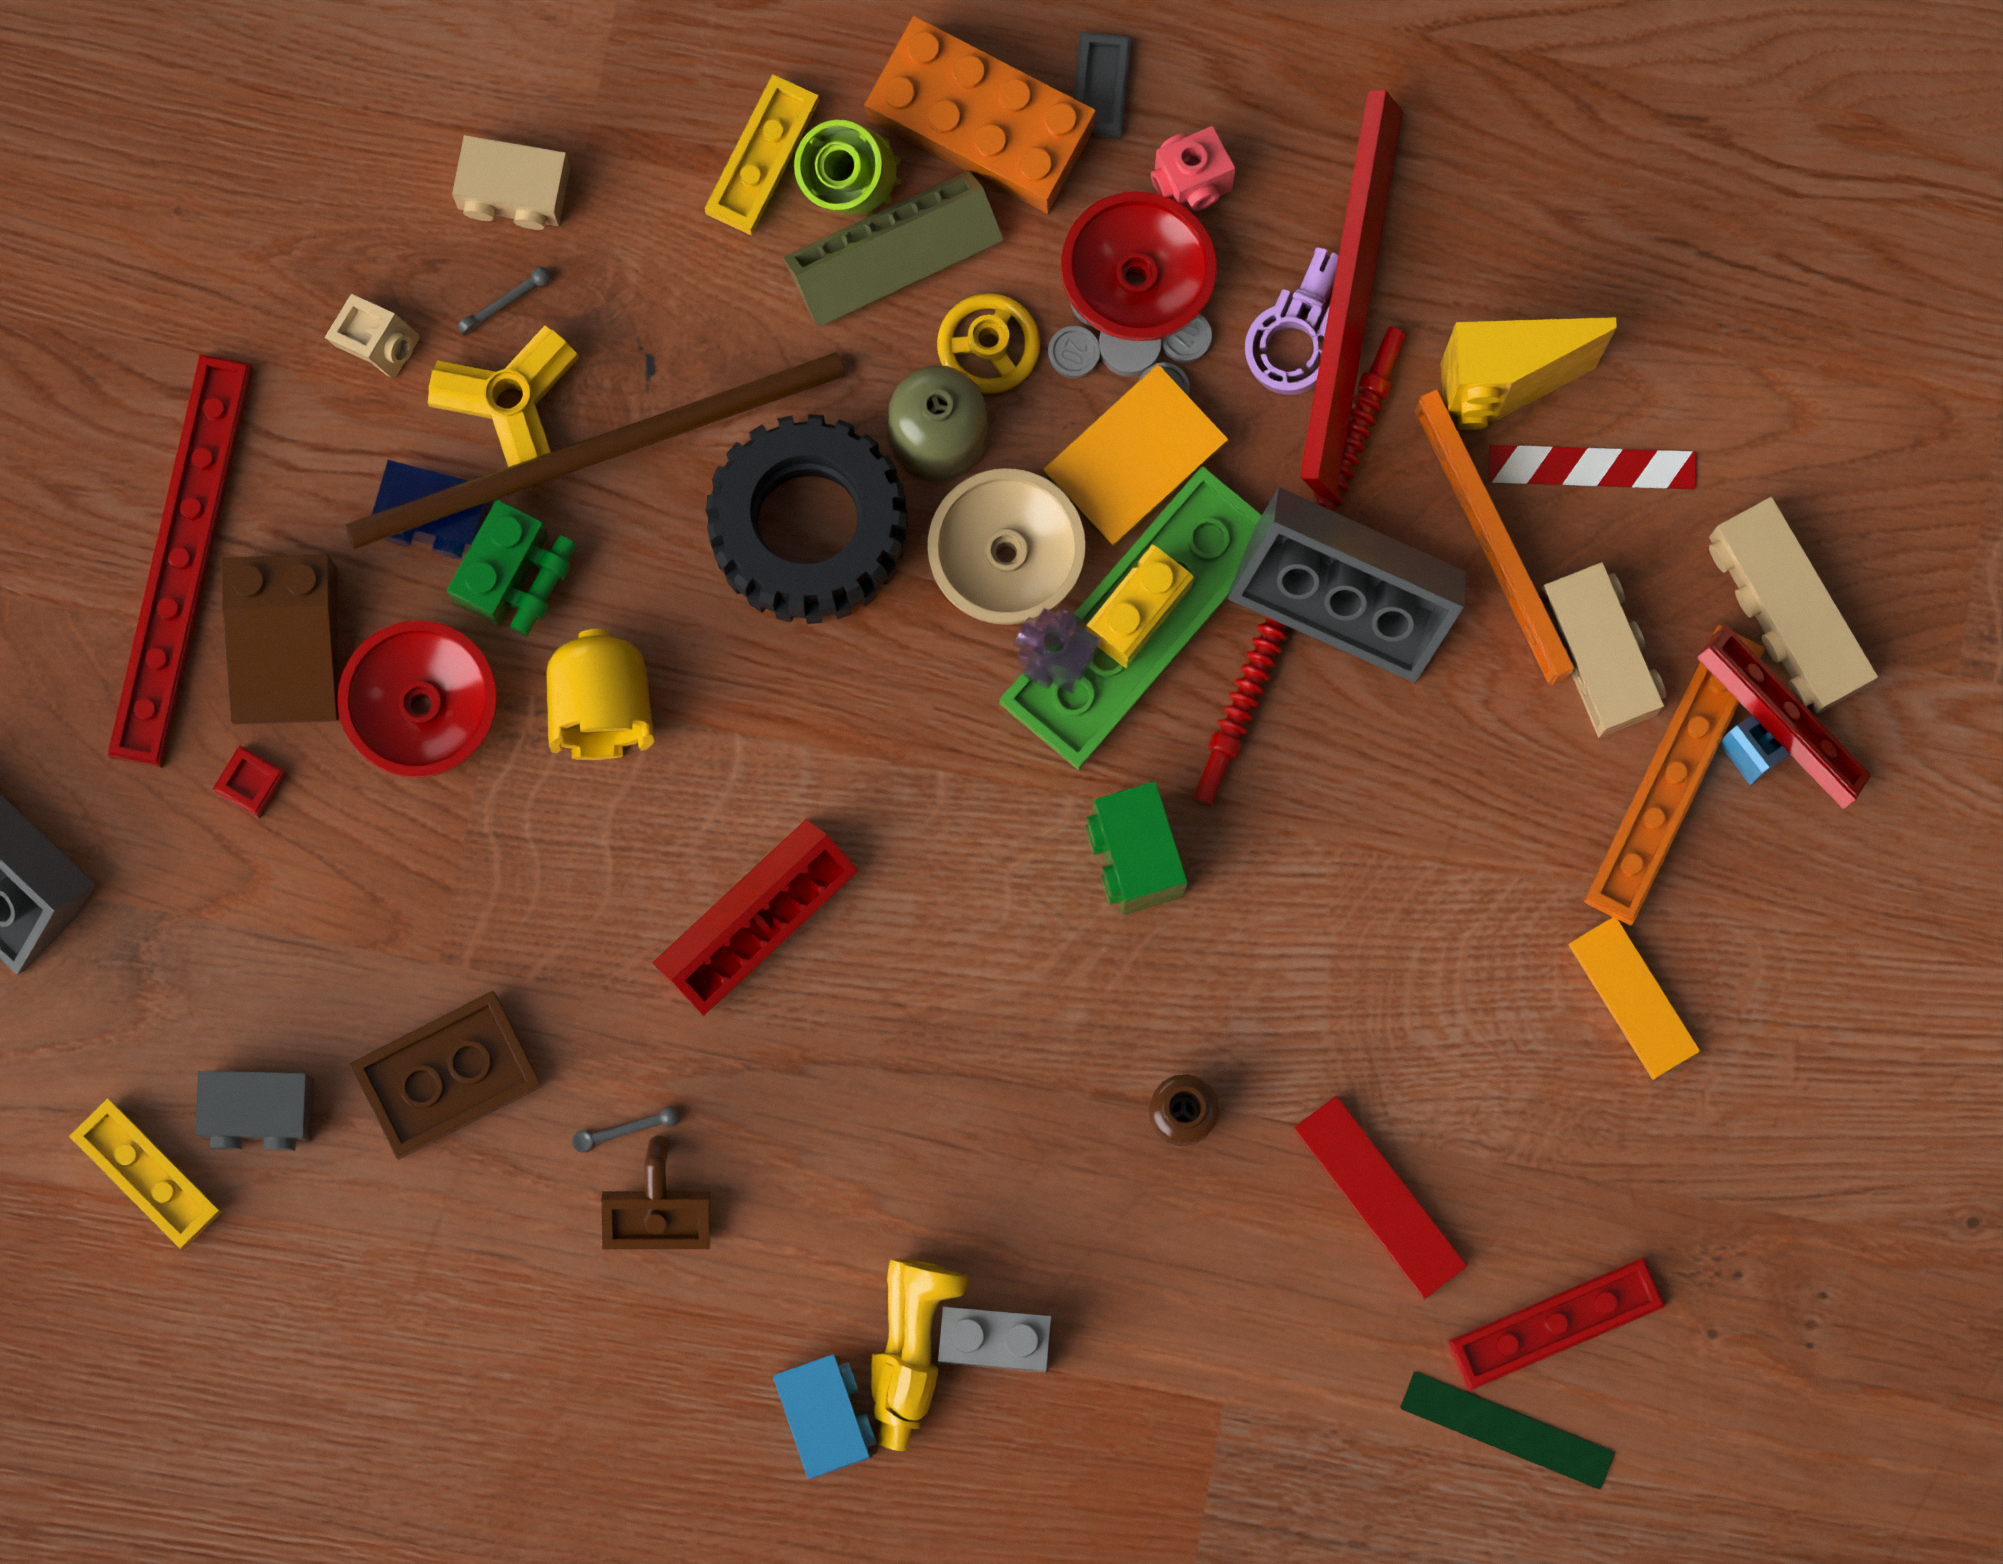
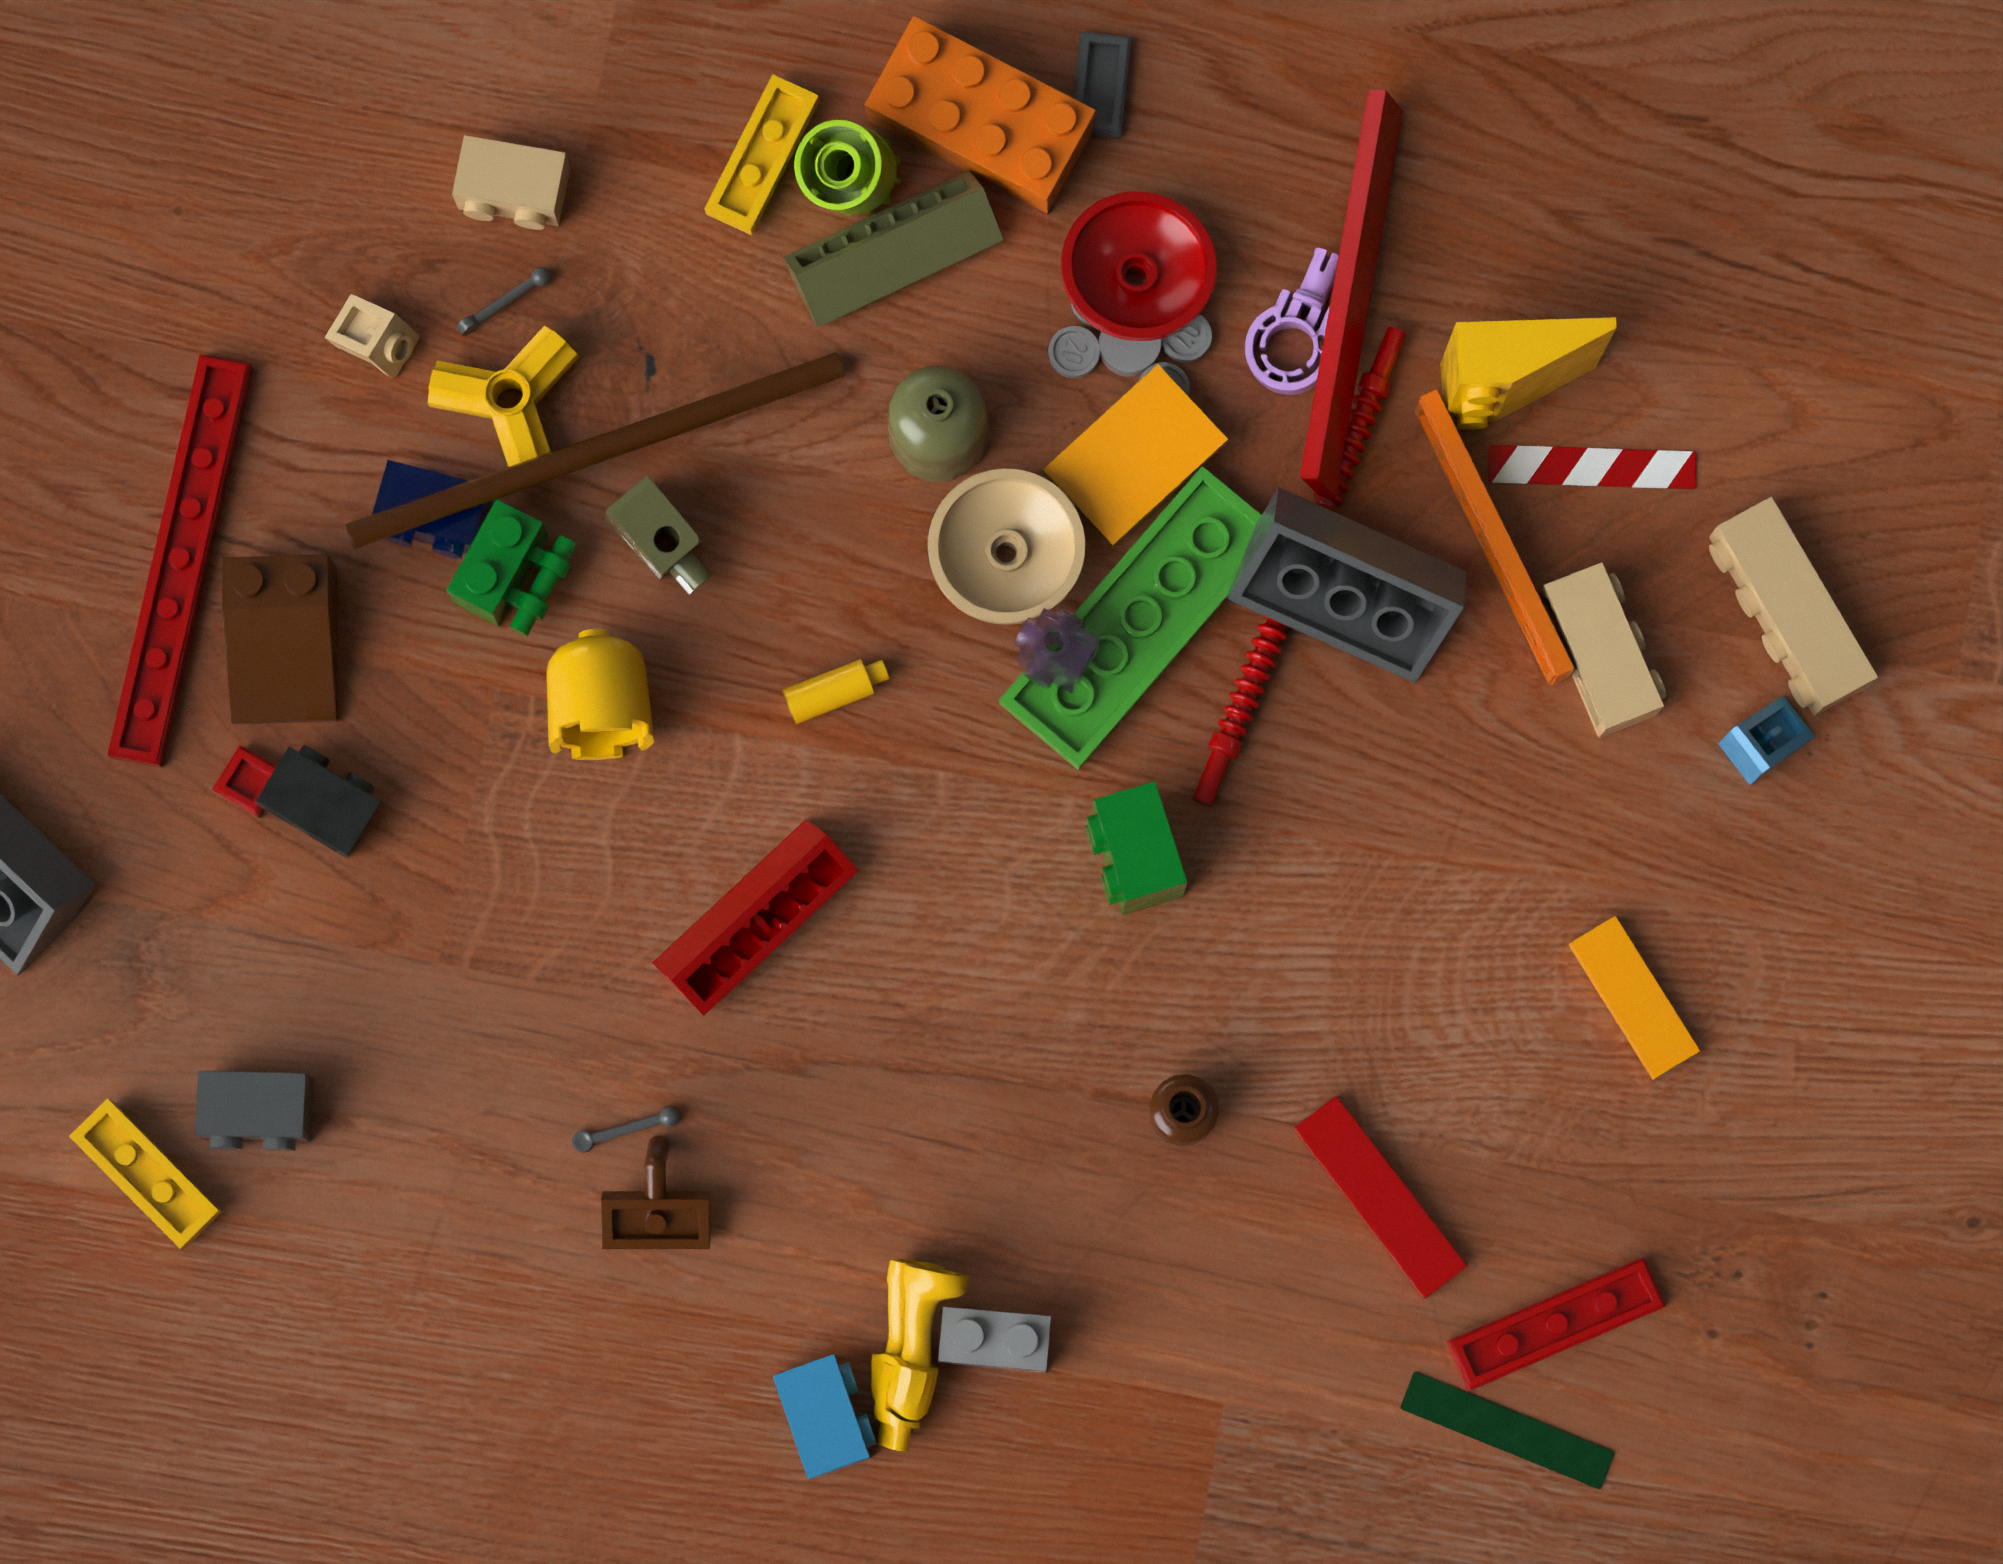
red dish [338,620,497,778] -> none
reddish brown plate [350,991,542,1160] -> none
black tyre [706,414,908,624] -> none
yellow piece [937,293,1040,394] -> none
yellow brick [1085,544,1194,669] -> none
coral brick [1151,126,1235,211] -> none
orange tile [1583,625,1765,926] -> none
red tile [1697,625,1871,809] -> none
none -> pearl dark grey brick [255,744,381,858]
none -> olive torso [604,475,713,595]
none -> yellow cylinder [782,659,889,724]

